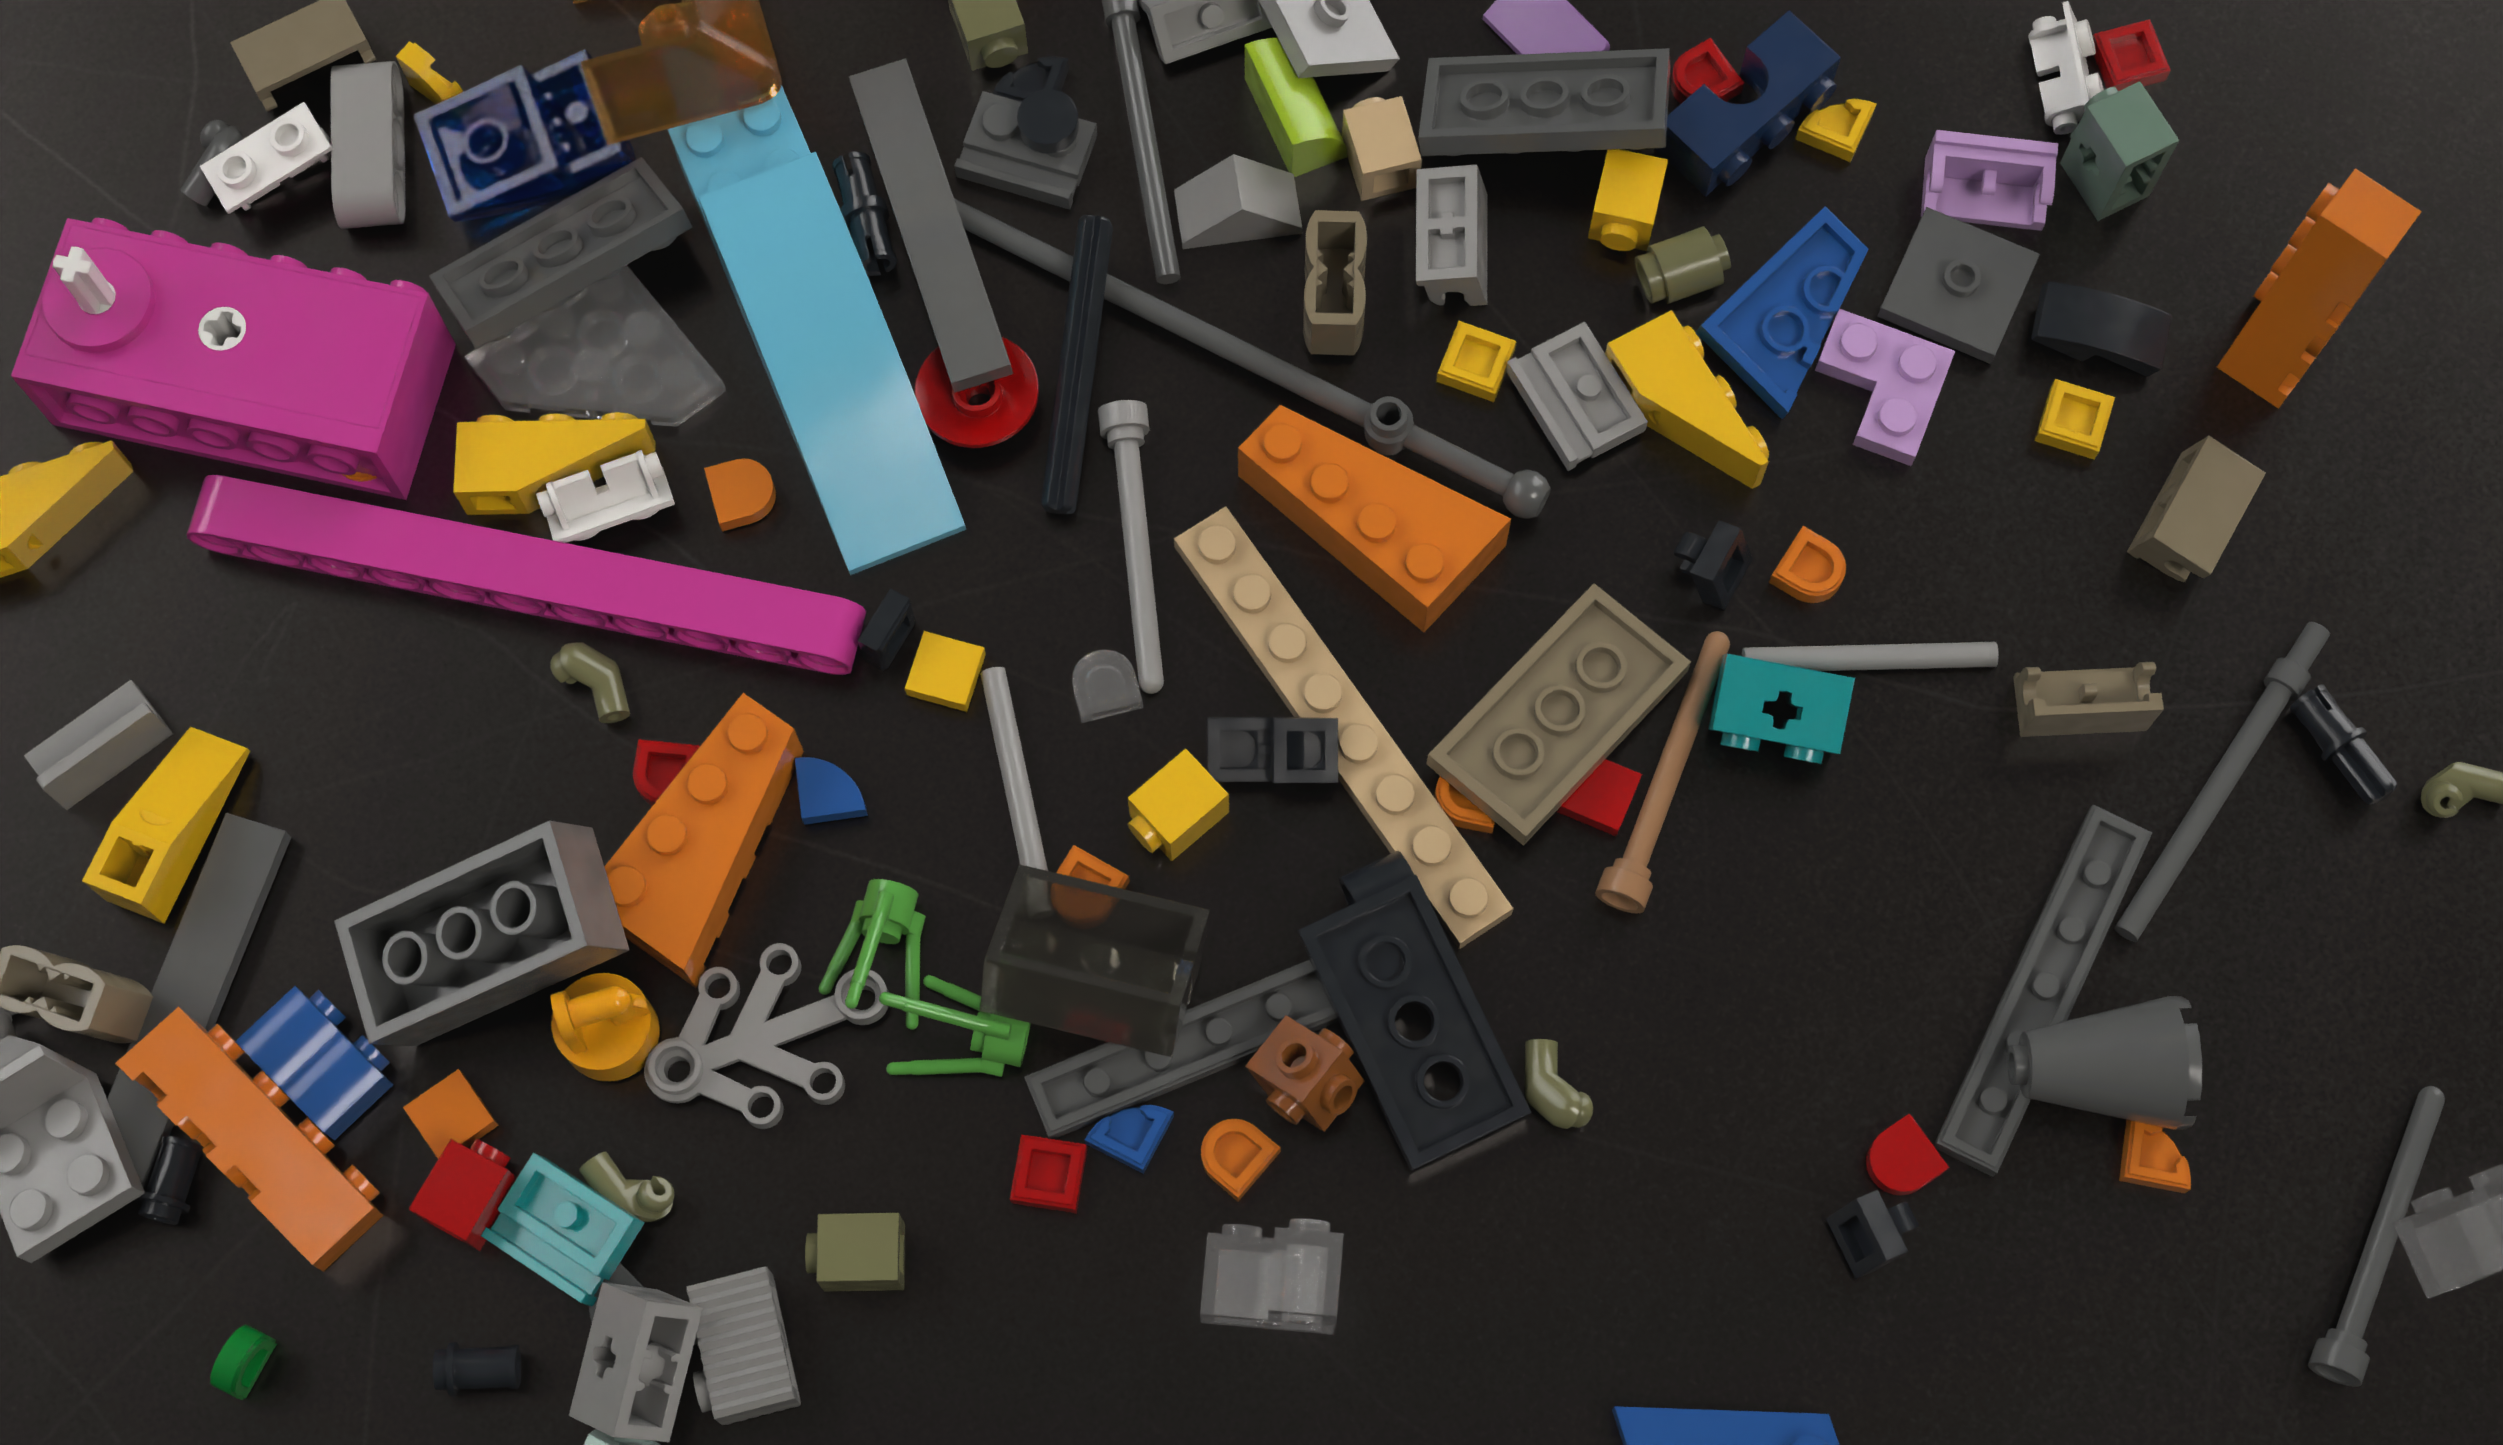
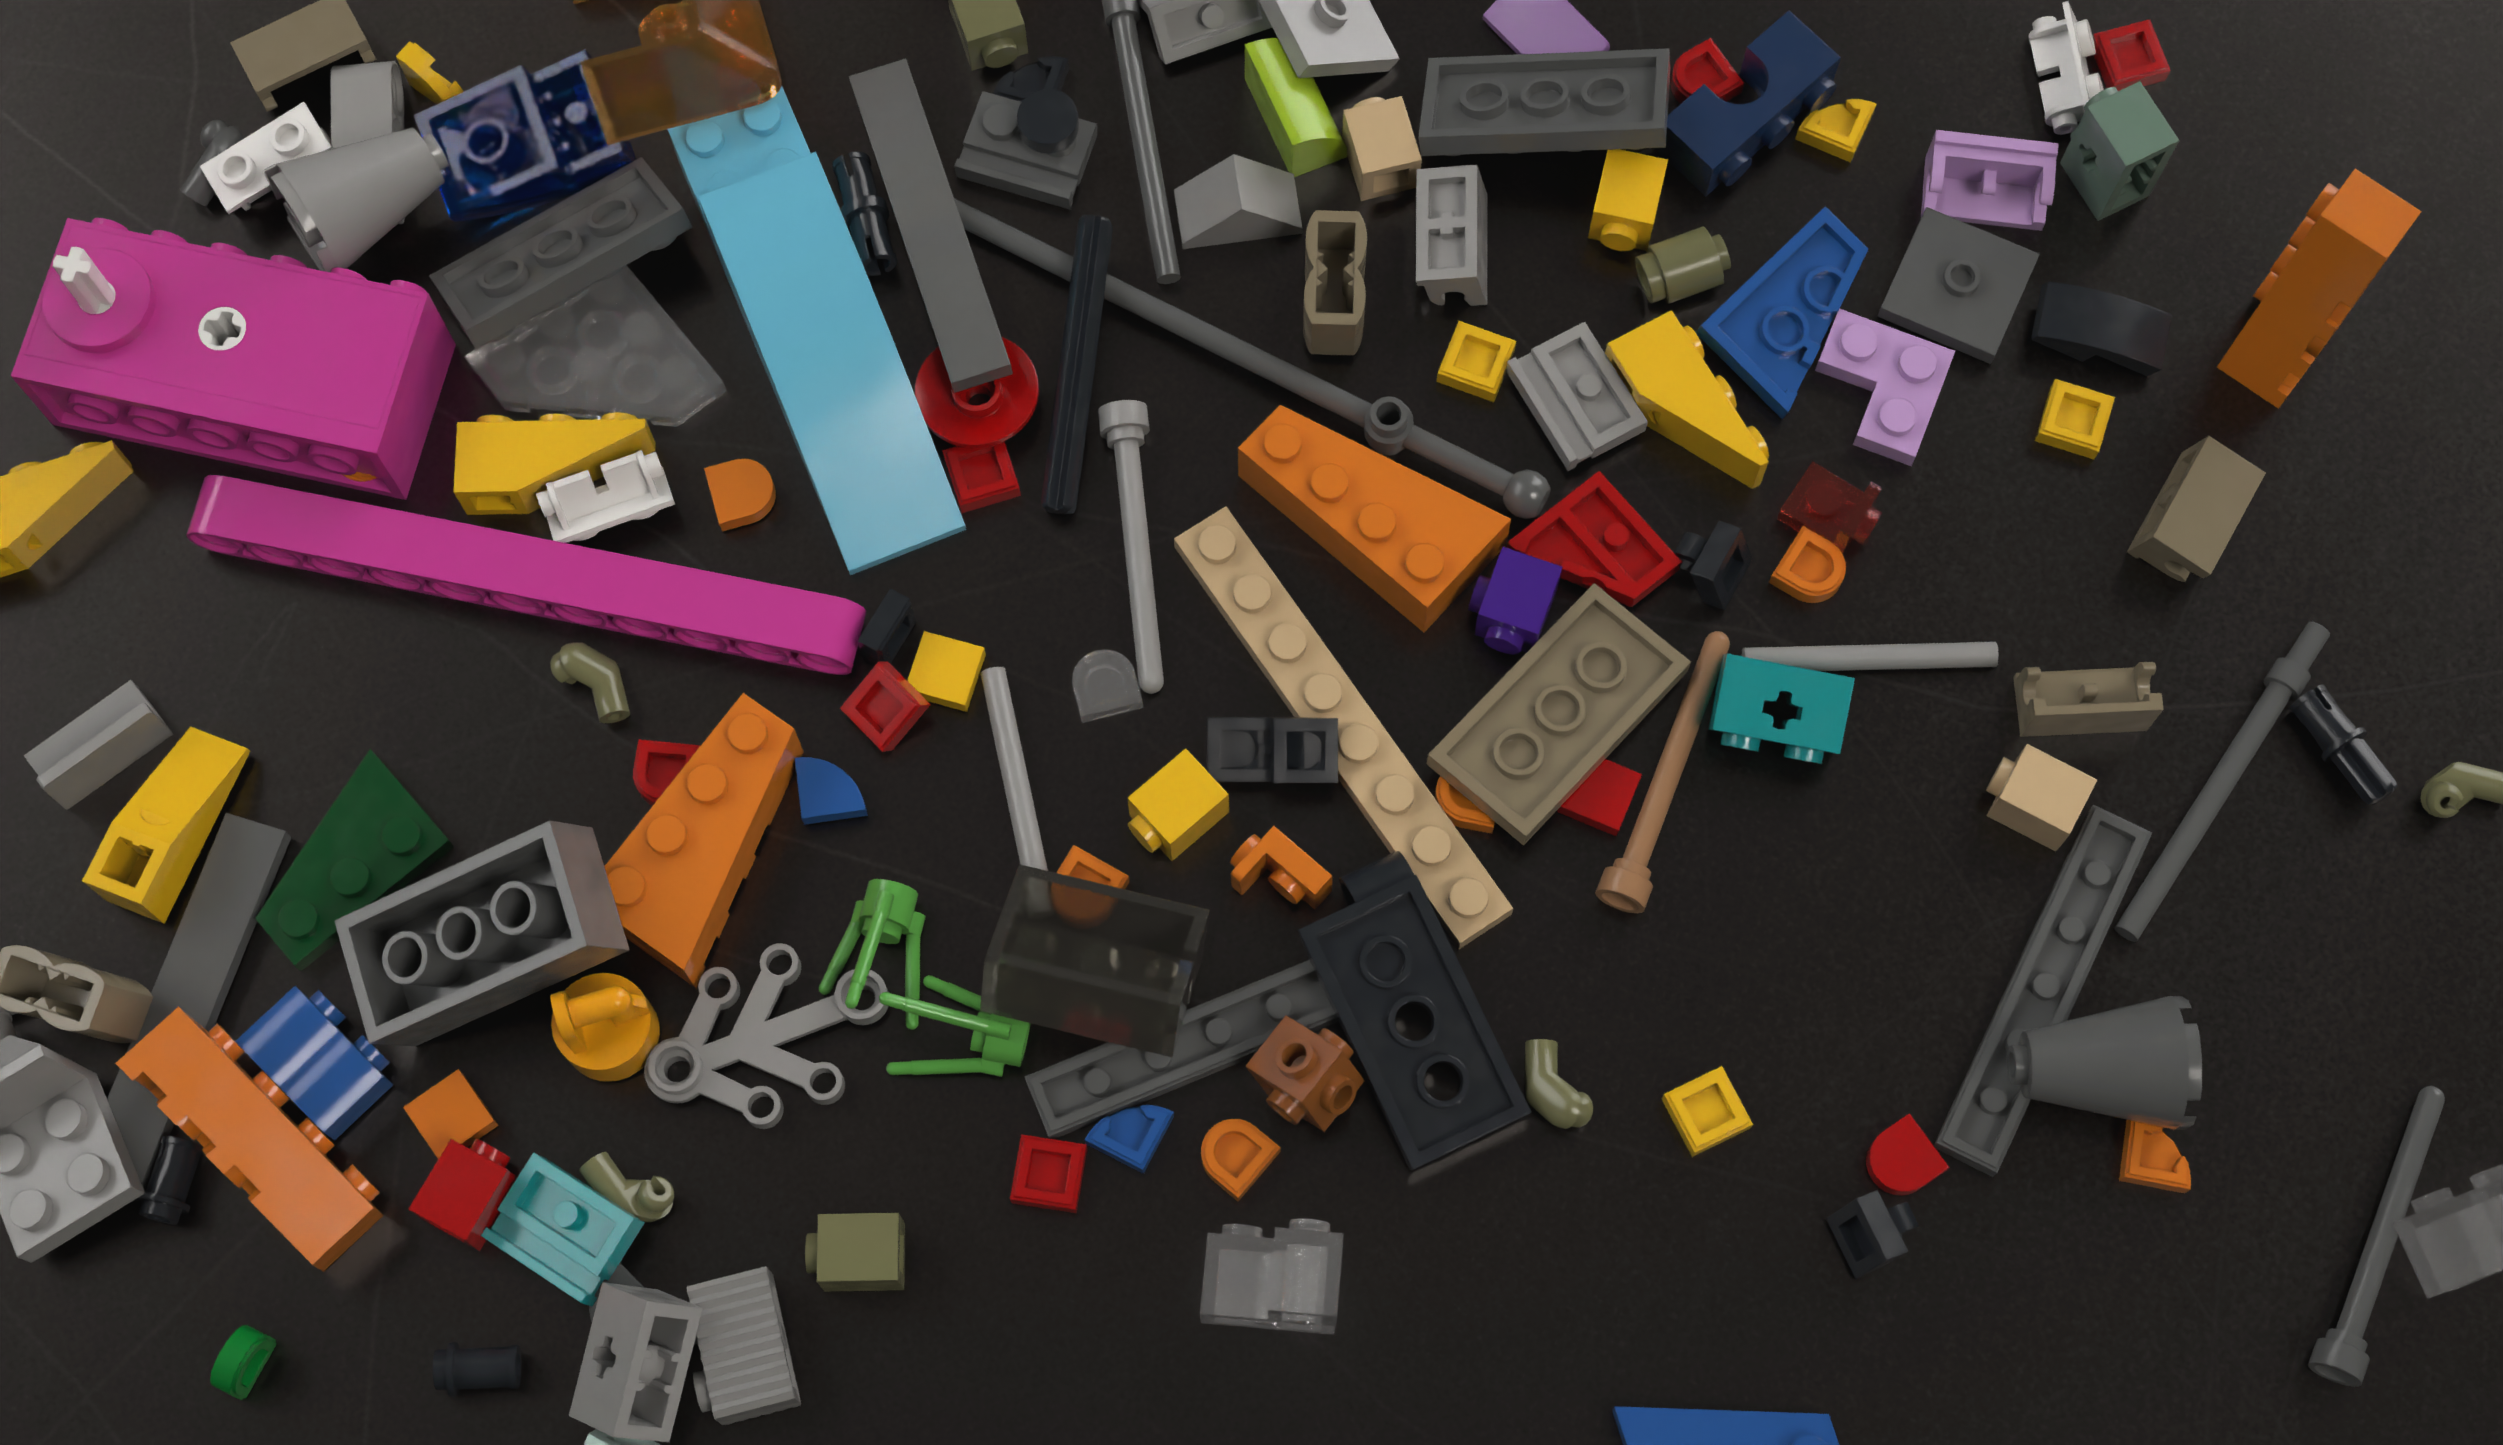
none -> dark green wing [255,749,454,971]
none -> light grey cone [264,128,449,272]
none -> red tile [840,661,931,752]
none -> red tile [942,441,1021,513]
none -> orange bracket [1230,826,1332,910]
none -> dark purple brick [1468,546,1563,655]
none -> red wing [1507,471,1682,607]
none -> yellow tile [1661,1066,1753,1157]
none -> clear red bracket [1777,462,1883,554]
none -> tan brick [1986,744,2097,851]

